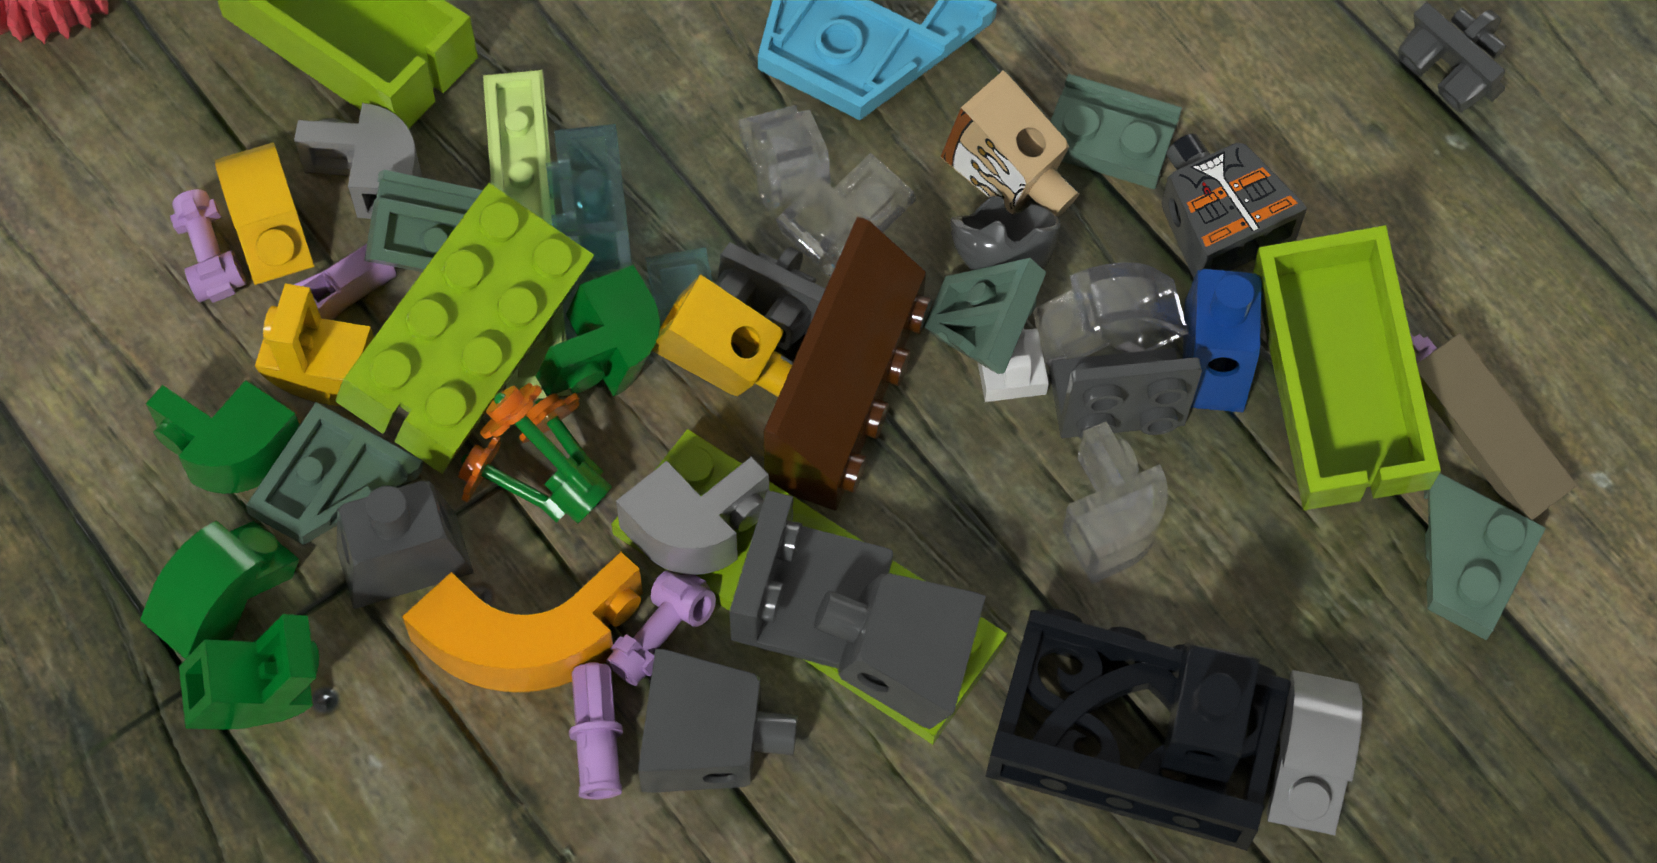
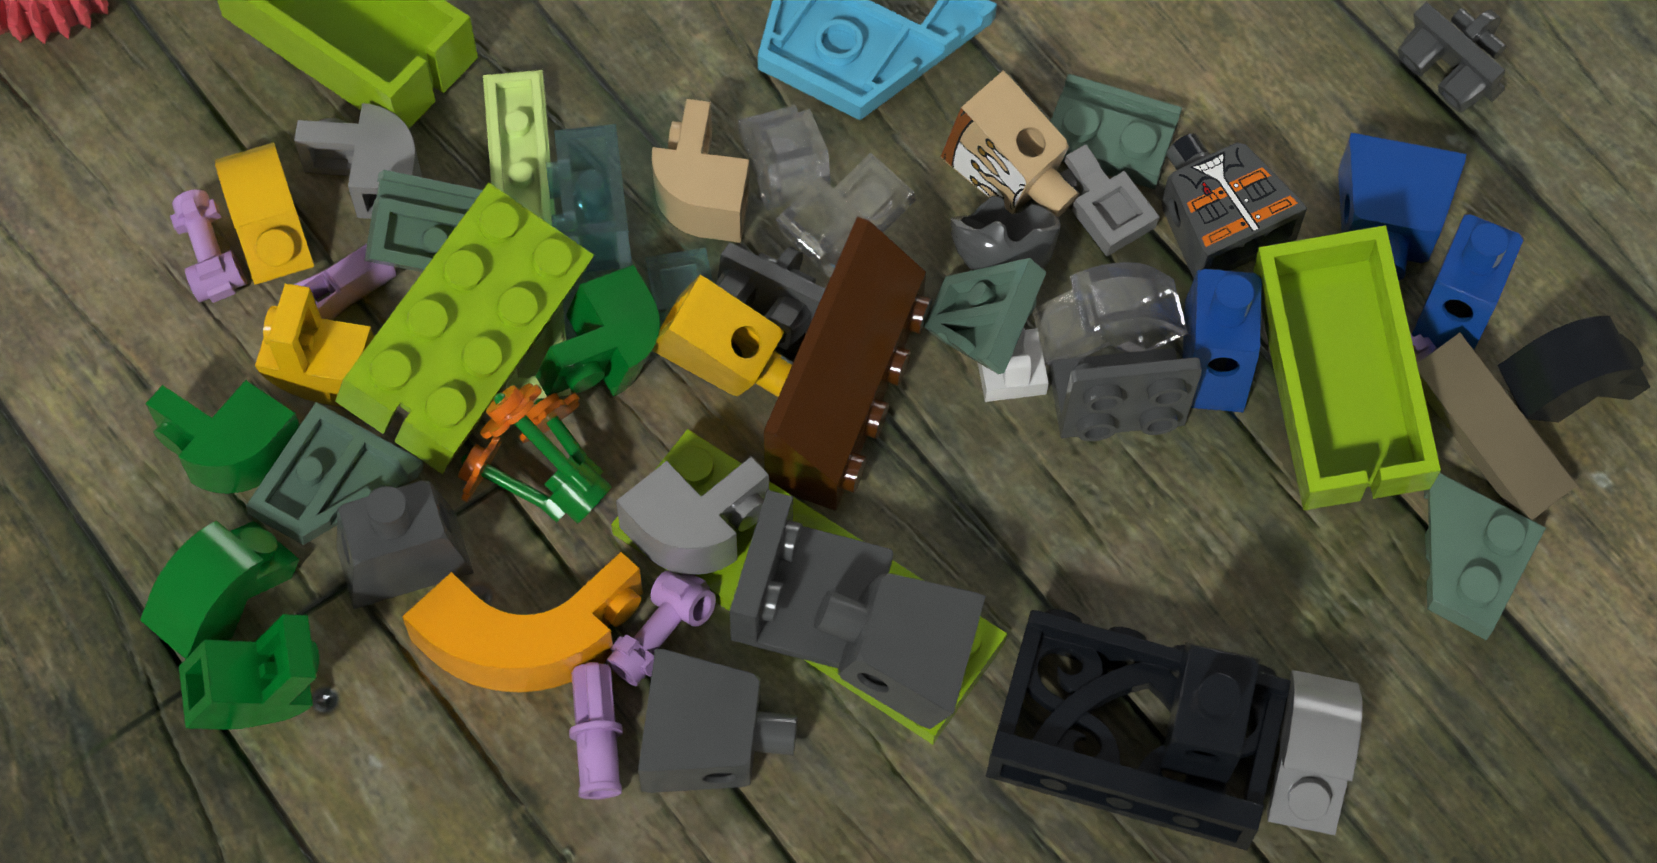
clear brick [1062,421,1168,584] -> none
none -> tan brick [652,99,750,243]
none -> light grey plate [1061,144,1160,257]
none -> blue torso [1338,133,1466,281]
none -> blue torso [1412,215,1524,350]
none -> black brick [1497,316,1650,423]

